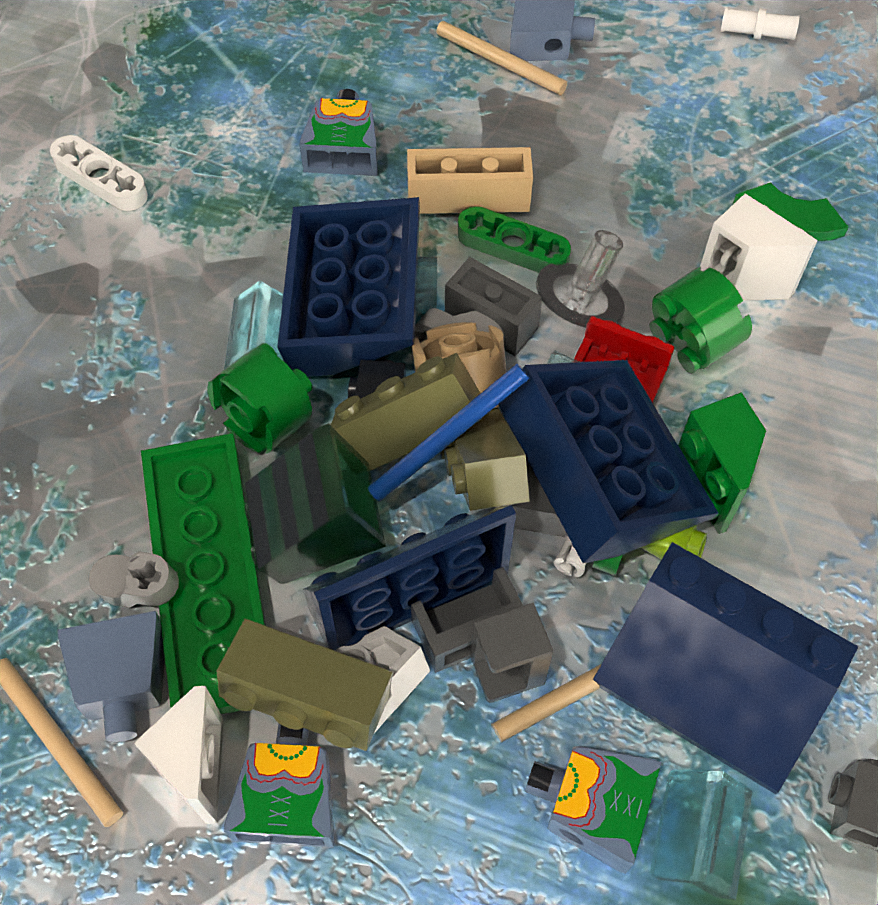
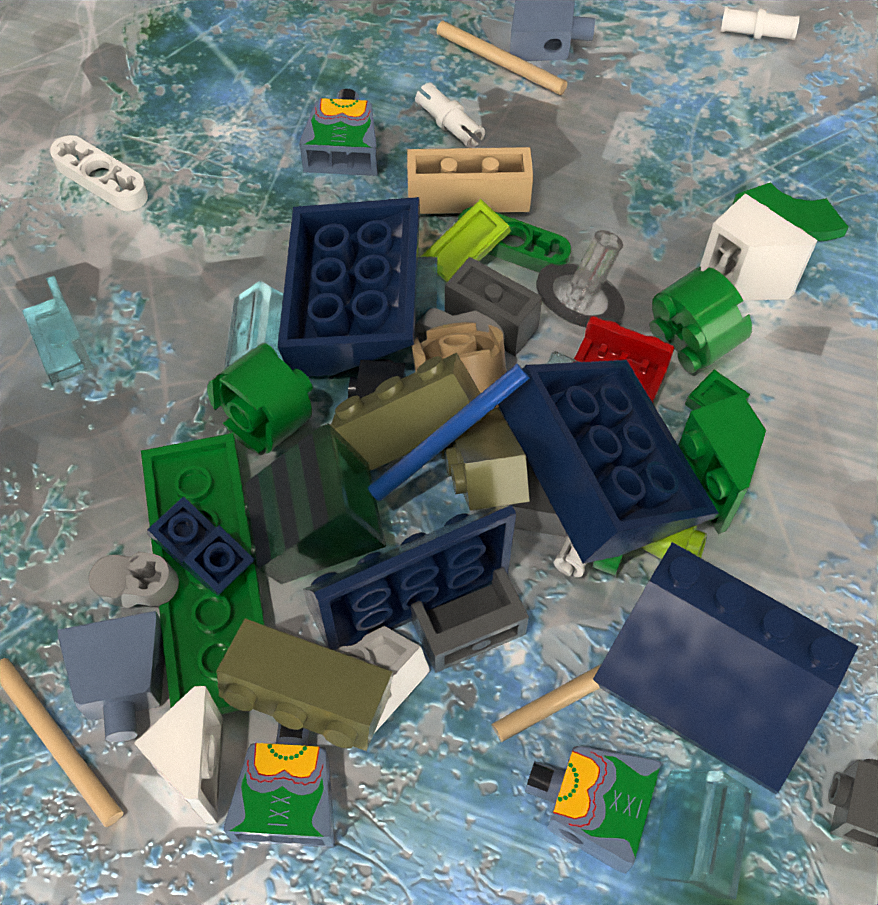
dark grey panel [471,602,554,703] -> none
none -> clear light blue panel [22,276,94,385]
none -> dark blue slope [147,496,255,596]
none -> white pin [415,83,485,148]
none -> lime tile [421,199,511,284]
none -> green tile [685,369,750,410]

